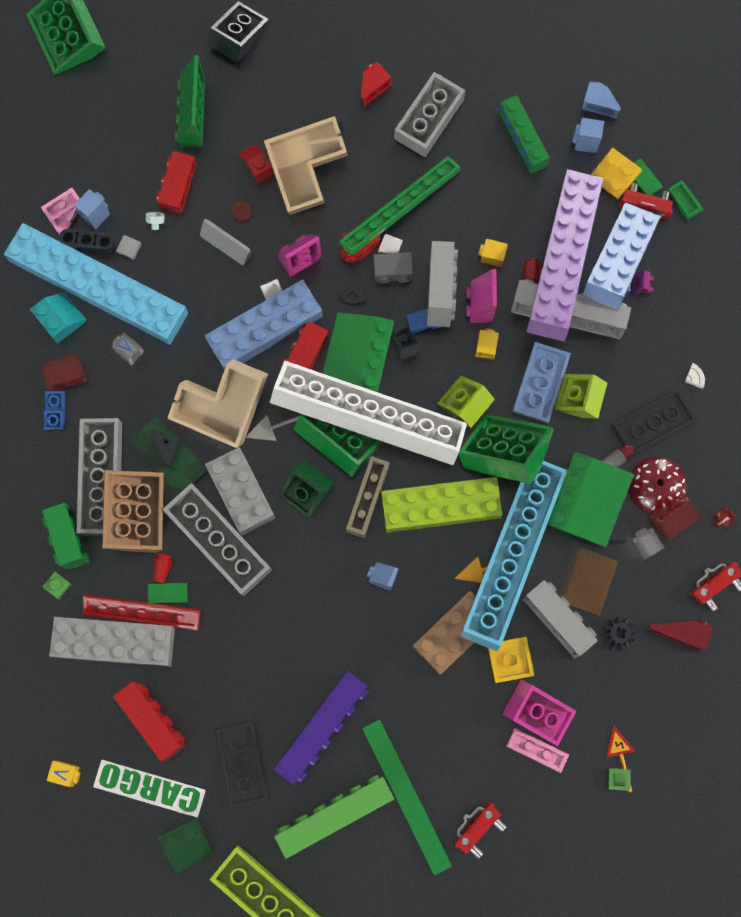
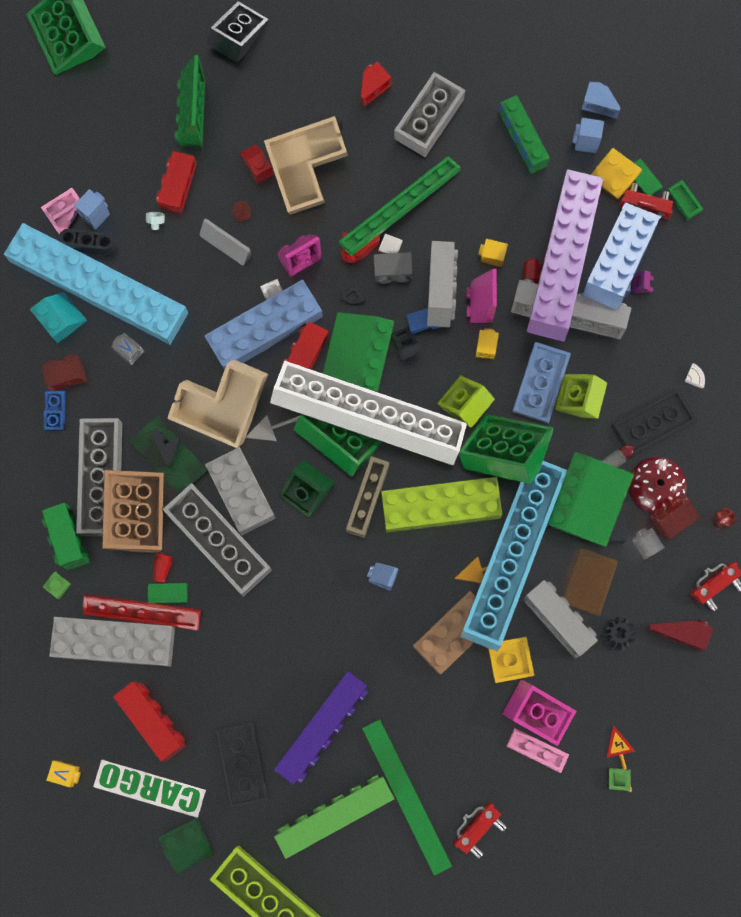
light grey tile [116,235,142,260] -> none

